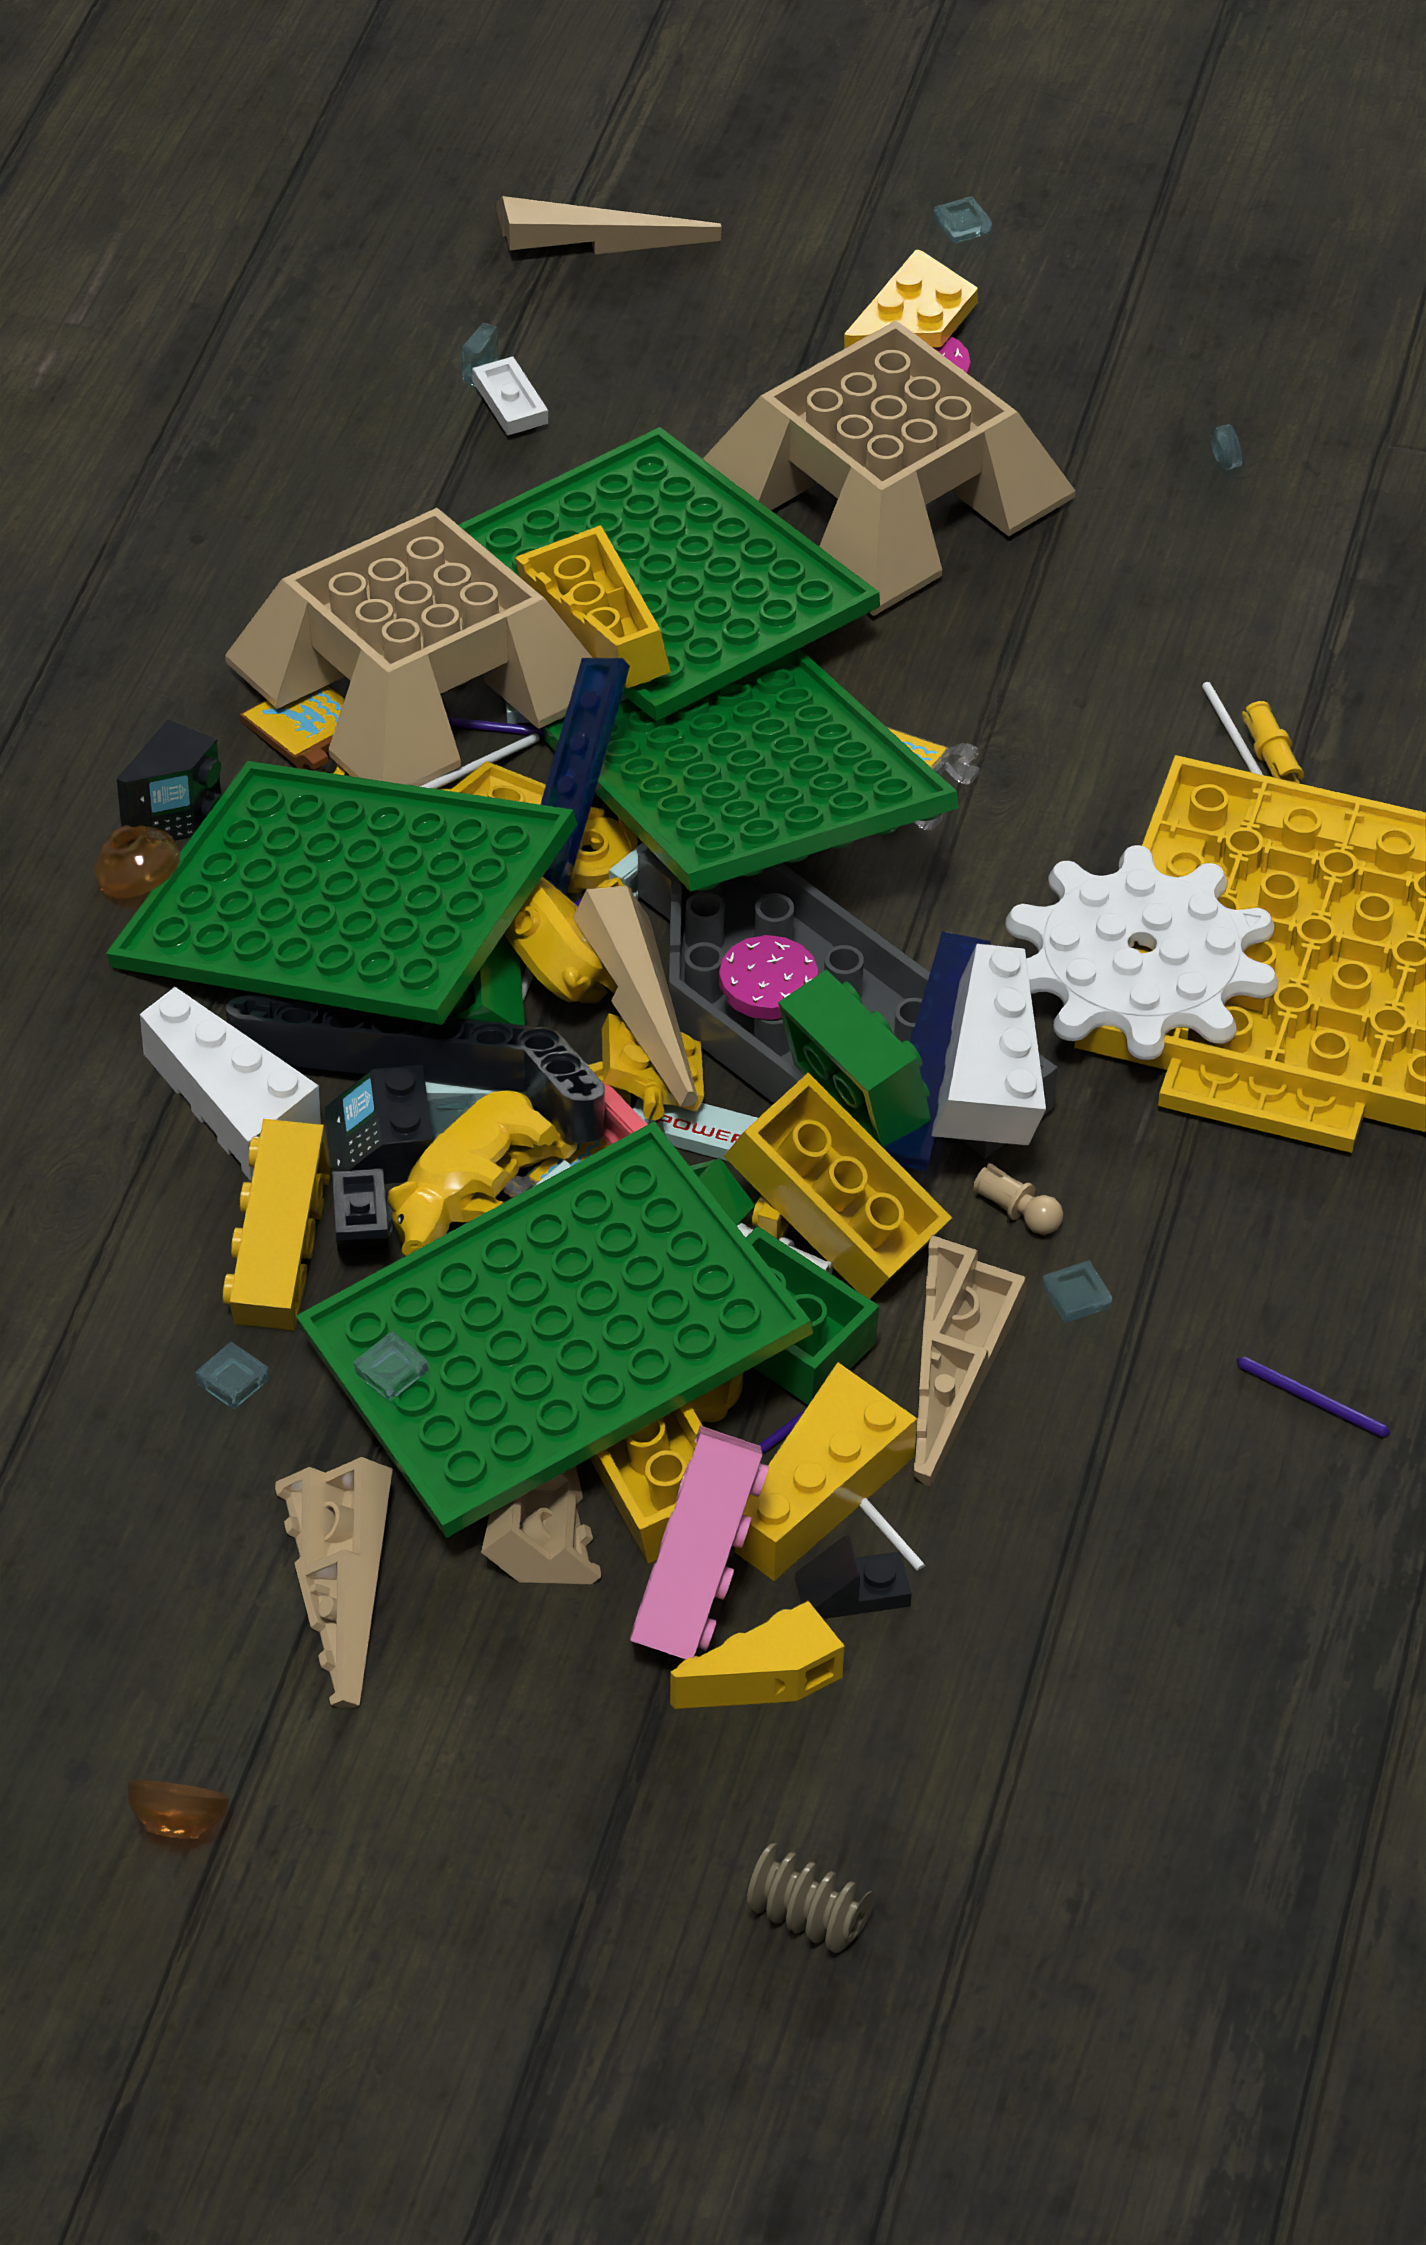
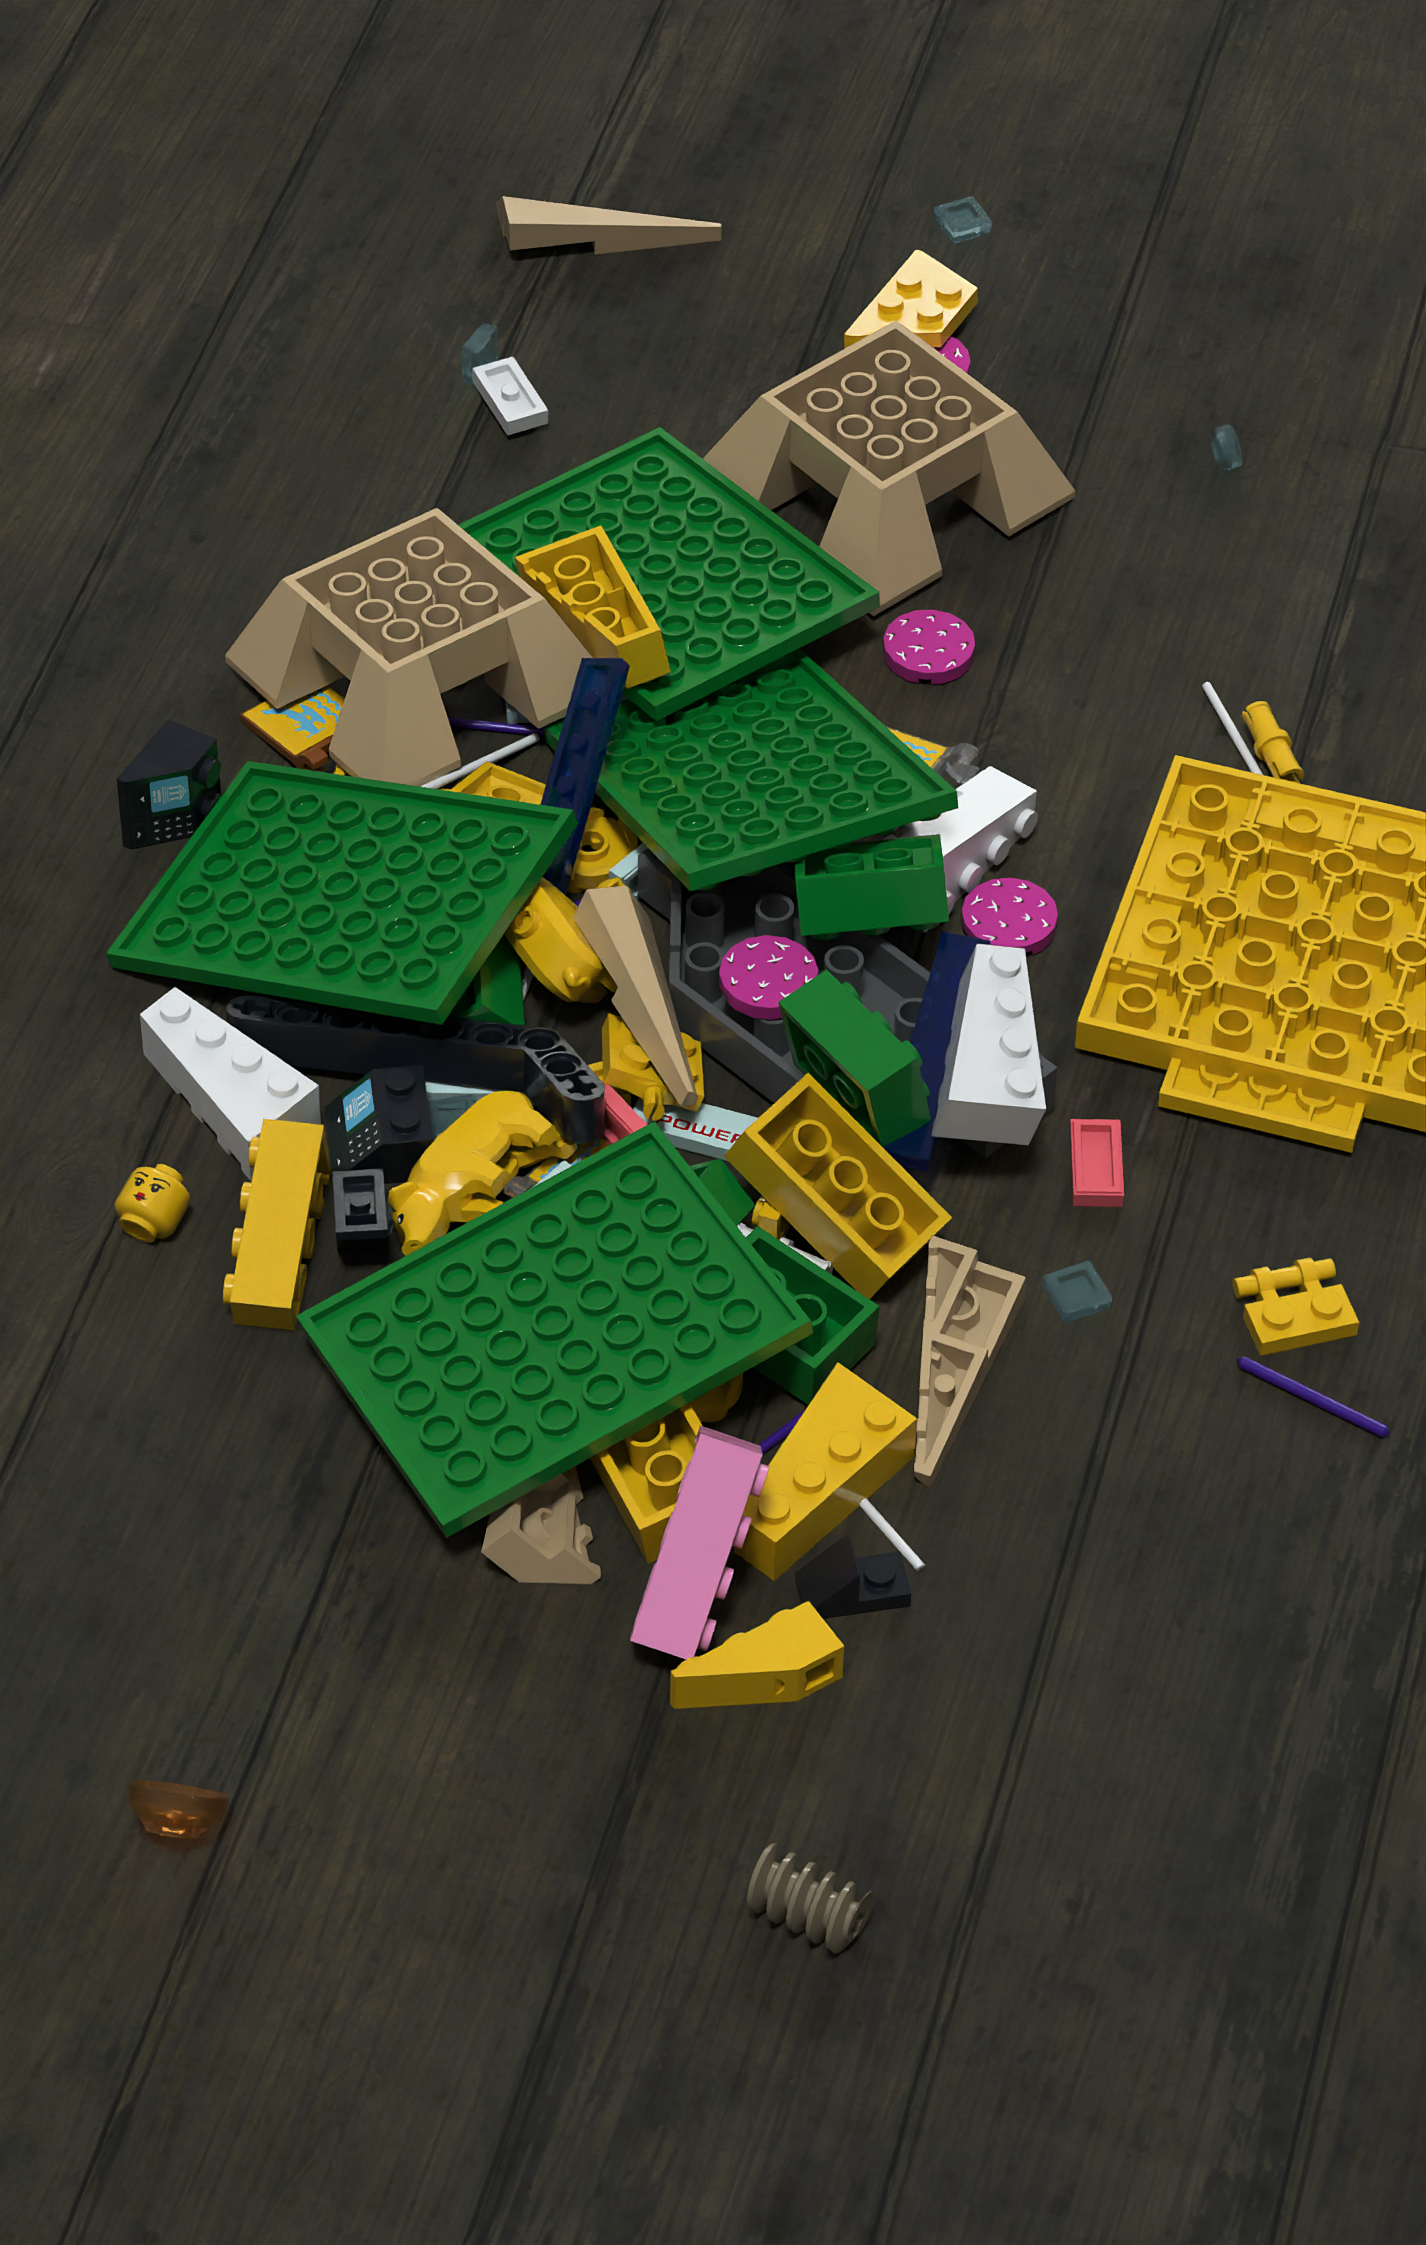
clear orange piece [94,825,181,899] -> none
clear light blue tile [195,1341,270,1410] -> none
tan wedge [275,1457,393,1708] -> none
clear light blue tile [353,1331,429,1402] -> none
tan pin [973,1164,1063,1235] -> none
white plate [1005,845,1278,1060] -> none
none -> yellow head [115,1164,190,1242]
none -> green slope [795,834,949,940]
none -> white wedge [882,766,1038,933]
none -> dark pink tile [883,609,975,684]
none -> dark pink tile [961,878,1058,955]
none -> coral tile [1069,1119,1124,1207]
none -> yellow plate [1232,1257,1359,1356]

